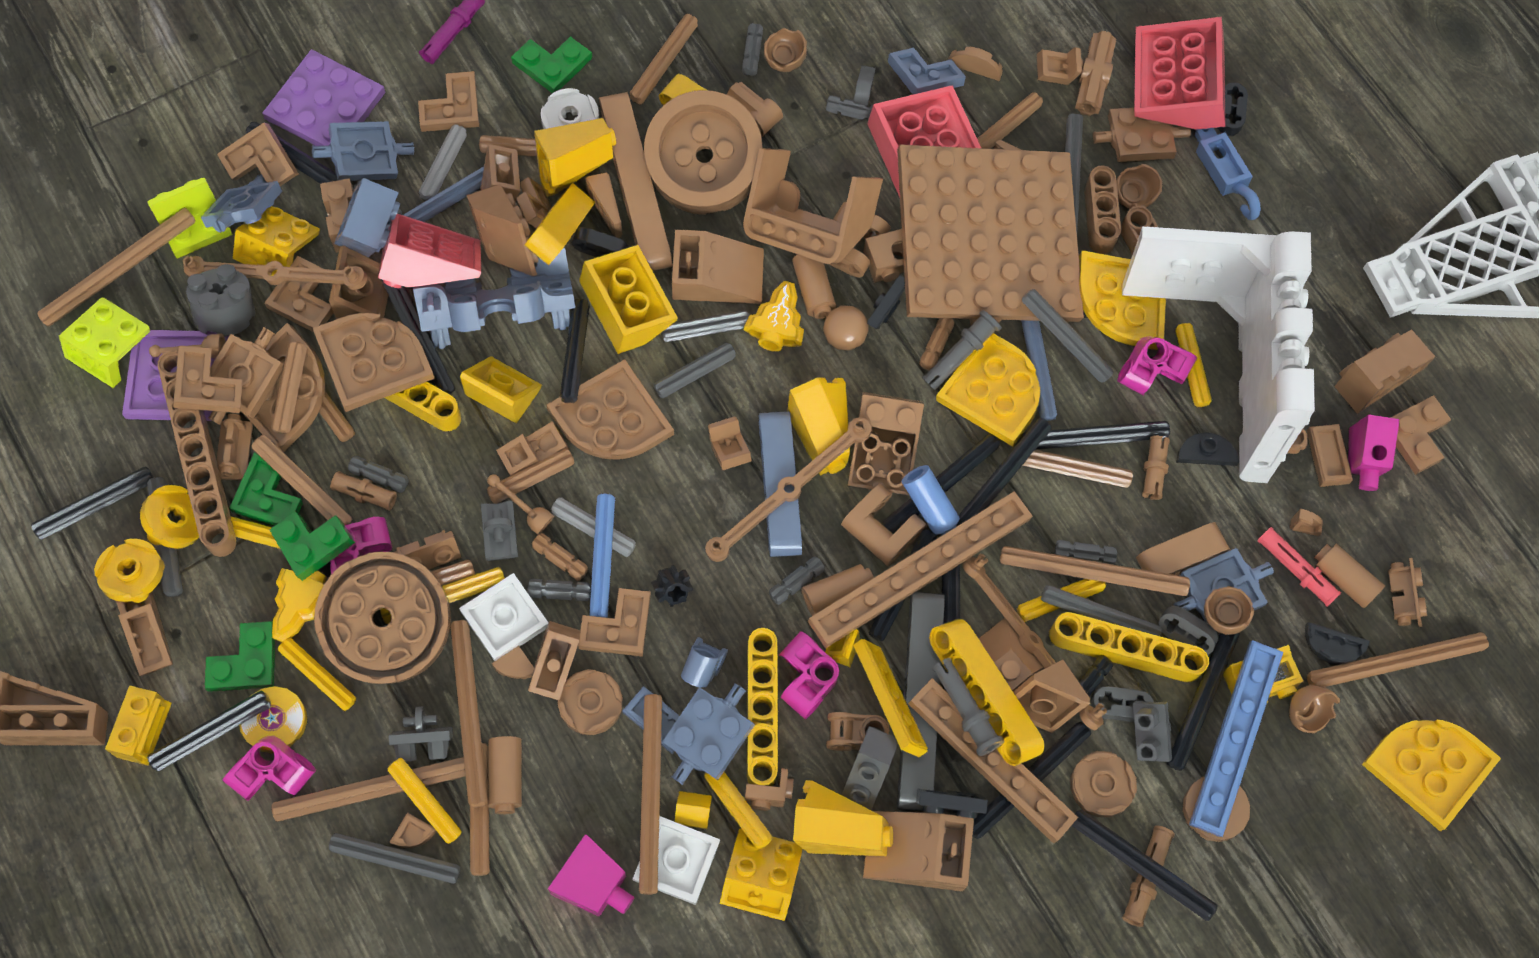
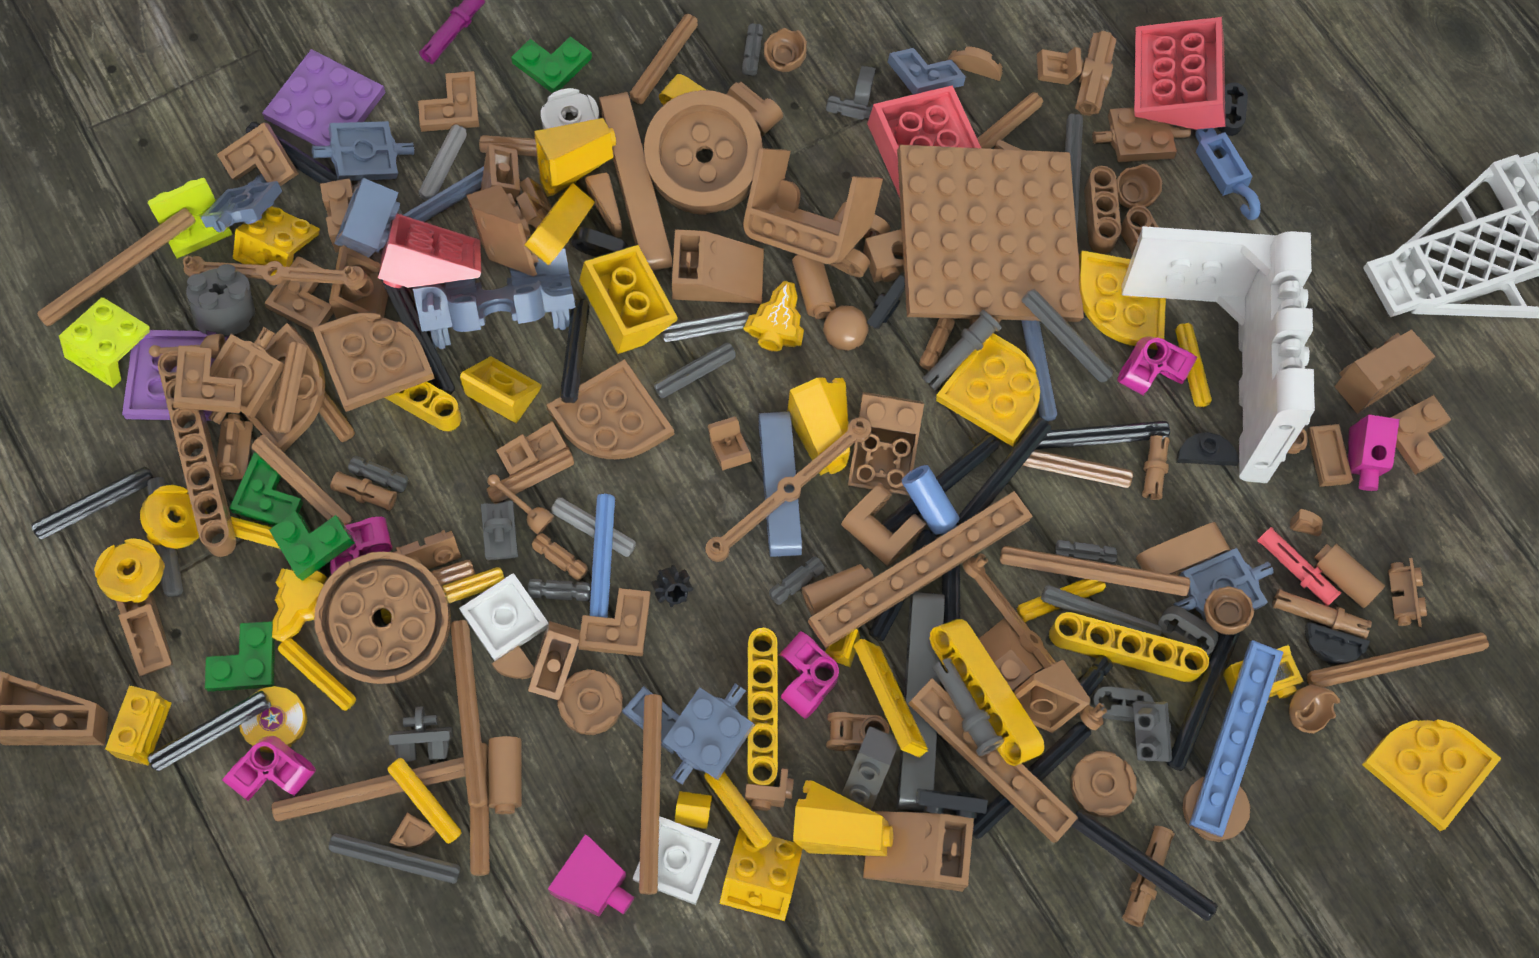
sand blue piece [681,637,728,687] -> none
none -> medium nougat pin [1272,589,1372,639]

